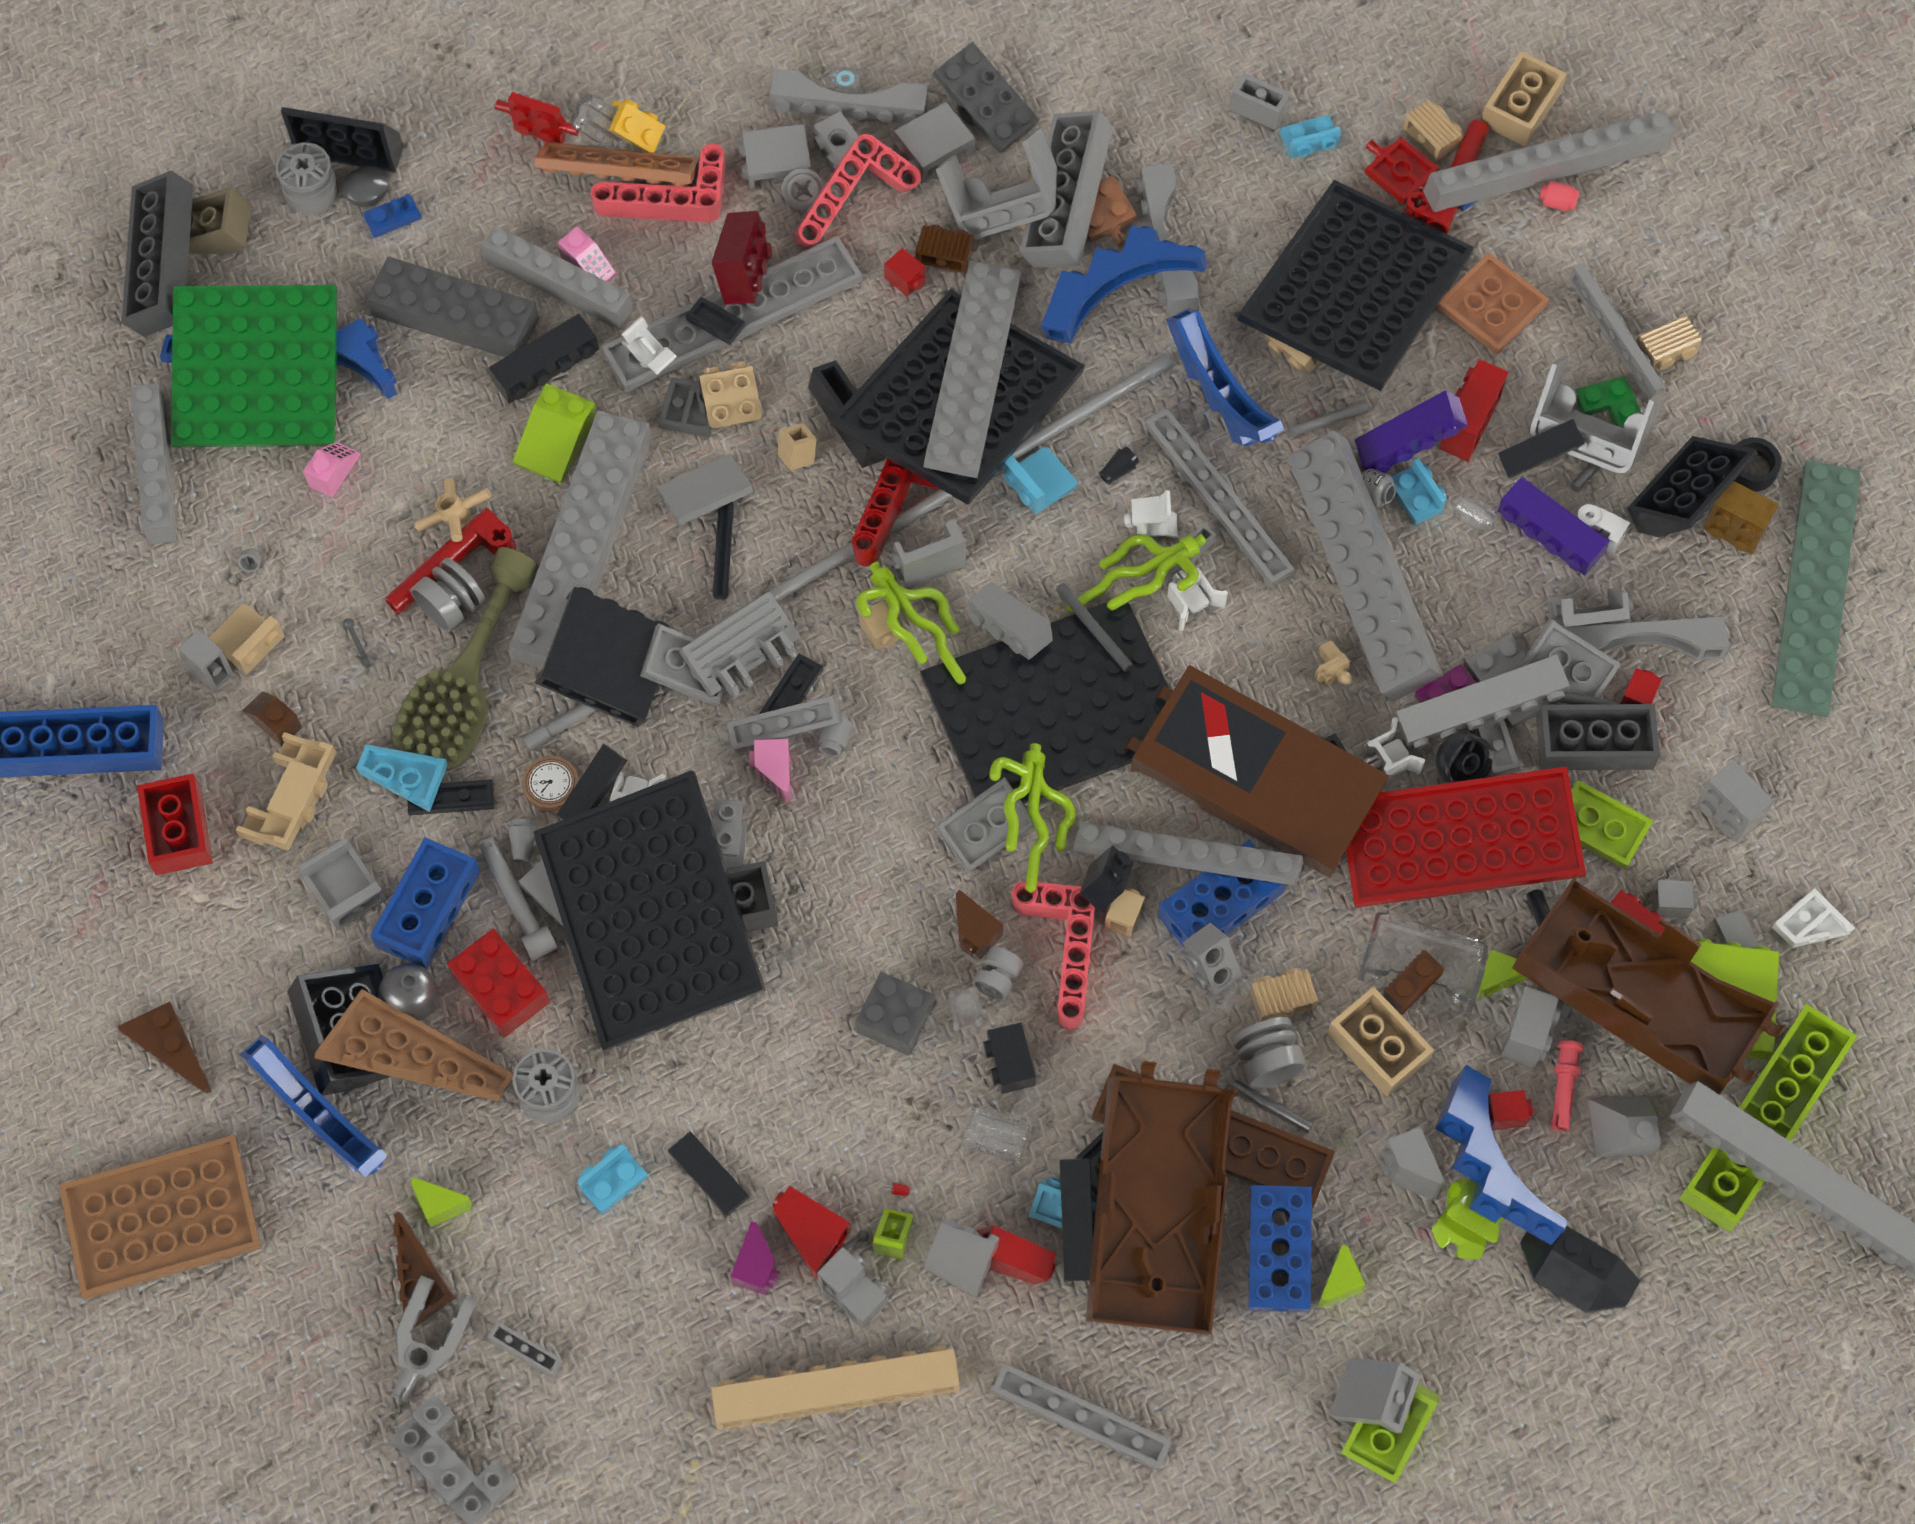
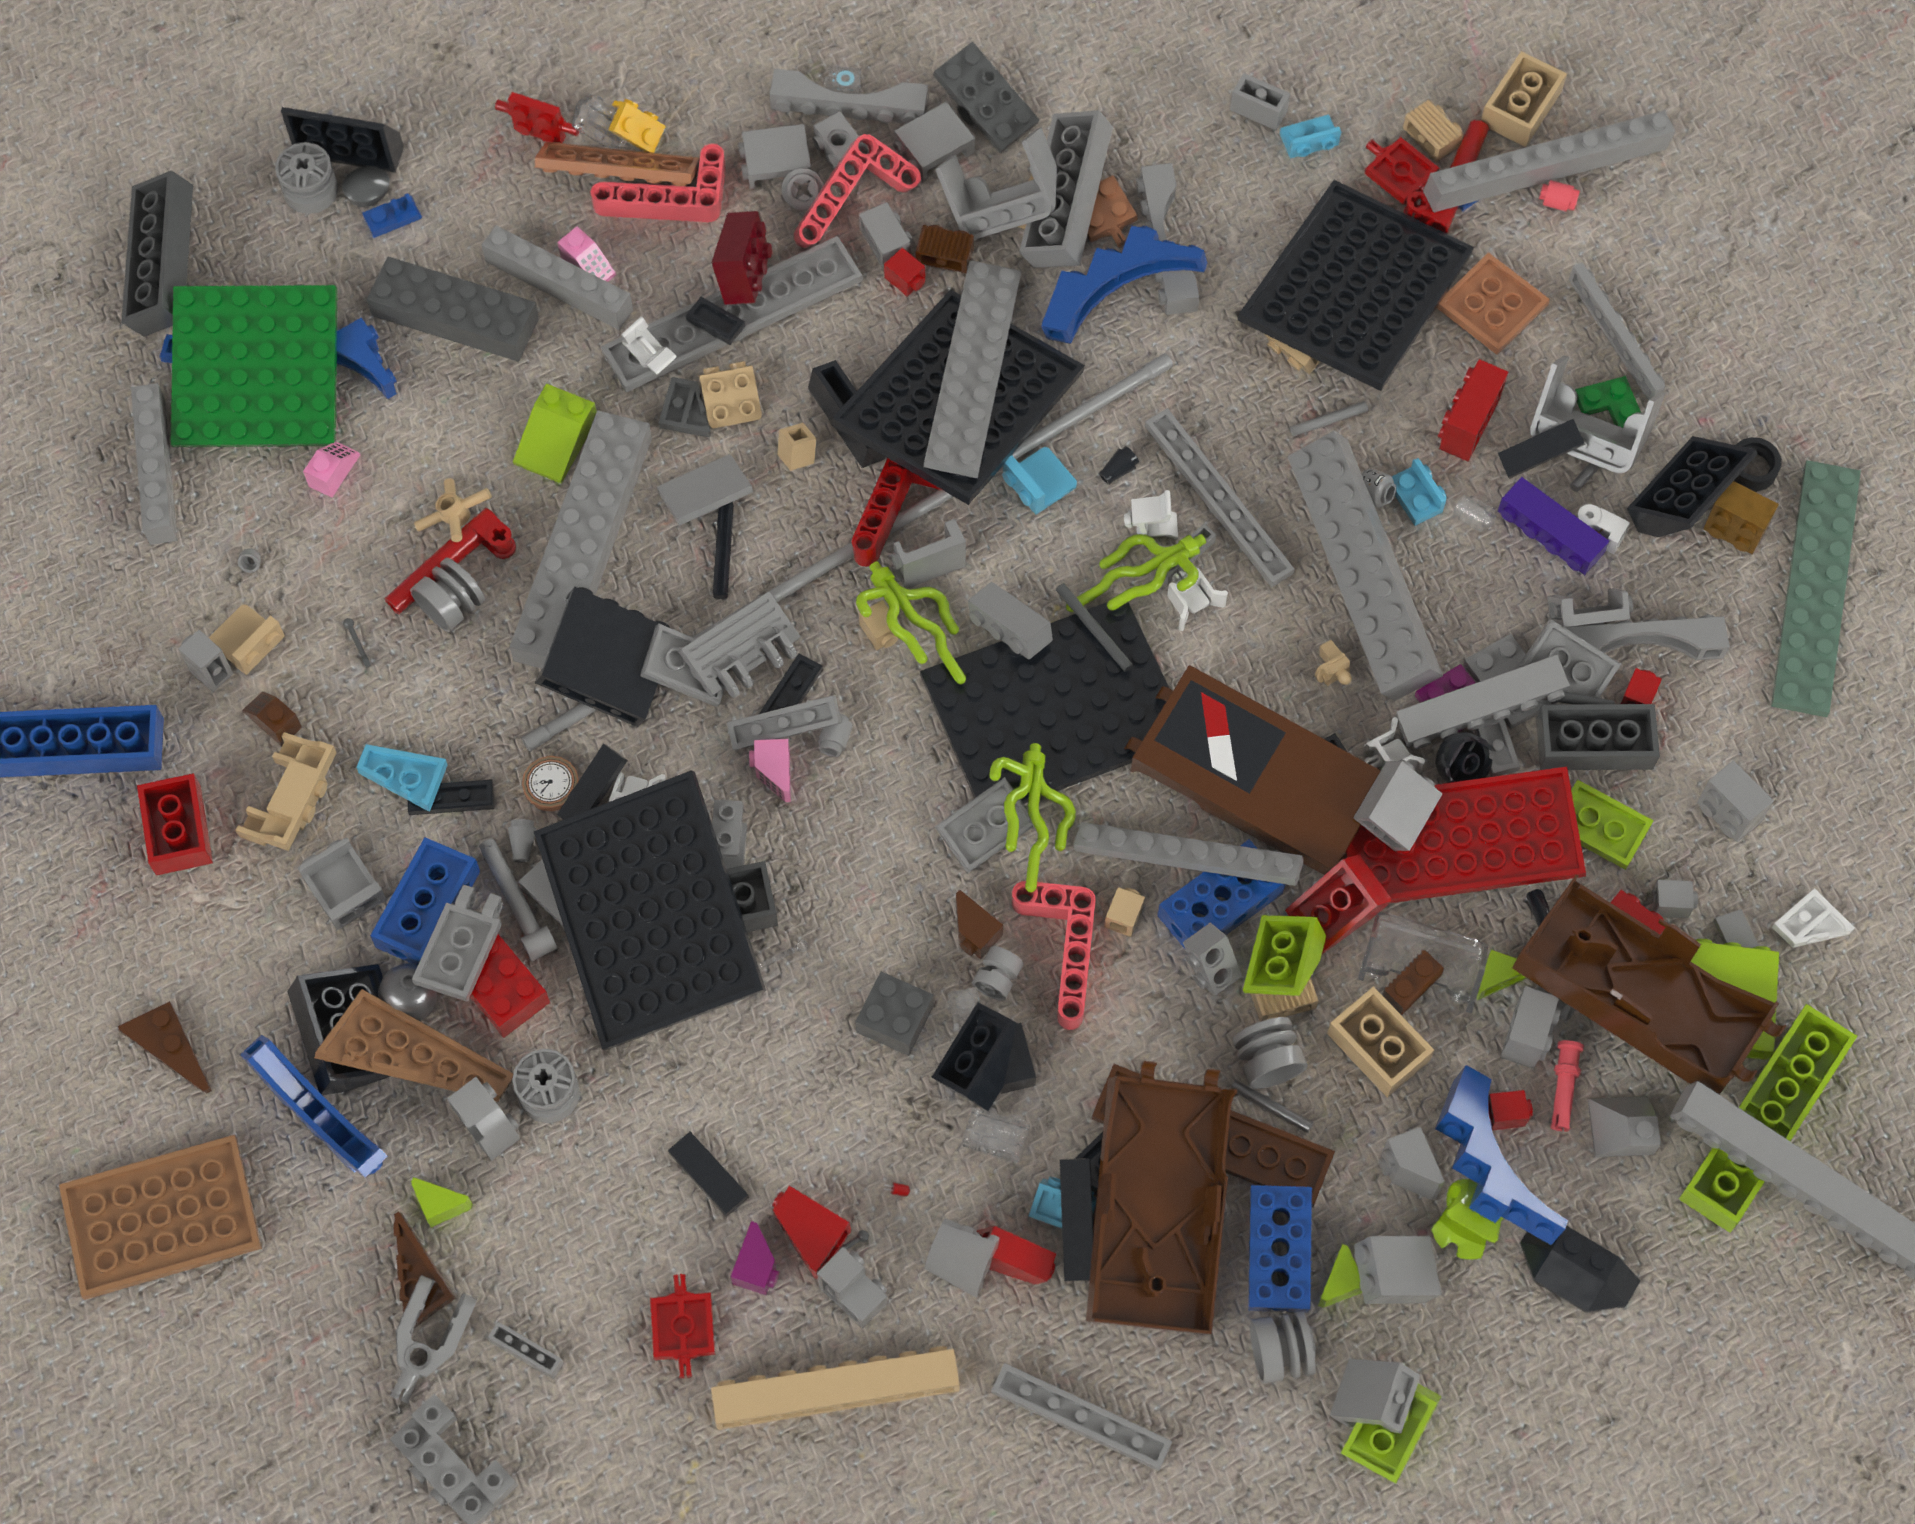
dark tan slope [189,187,252,254] -> none
olive piece [392,547,539,771] -> none
black brick [488,314,599,404] -> none
medium azure bracket [577,1144,648,1215] -> none
lime slope [873,1208,914,1260] -> none
black brick [1079,845,1133,912] -> none
blue arch [1165,308,1284,446] -> none
dark purple brick [1354,390,1468,473] -> none
tan brick [1637,315,1701,370] -> none
none -> light grey tile [412,885,504,1002]
none -> light grey brick [447,1077,520,1161]
none -> red plate [650,1274,715,1379]
none -> light grey brick [859,202,913,268]
none -> black slope [931,1002,1017,1111]
none -> lime slope [1243,915,1326,996]
none -> light grey wheel [1250,1311,1316,1384]
none -> red slope [1285,855,1393,954]
none -> light grey brick [1353,760,1442,851]
none -> light grey brick [1354,1236,1442,1304]

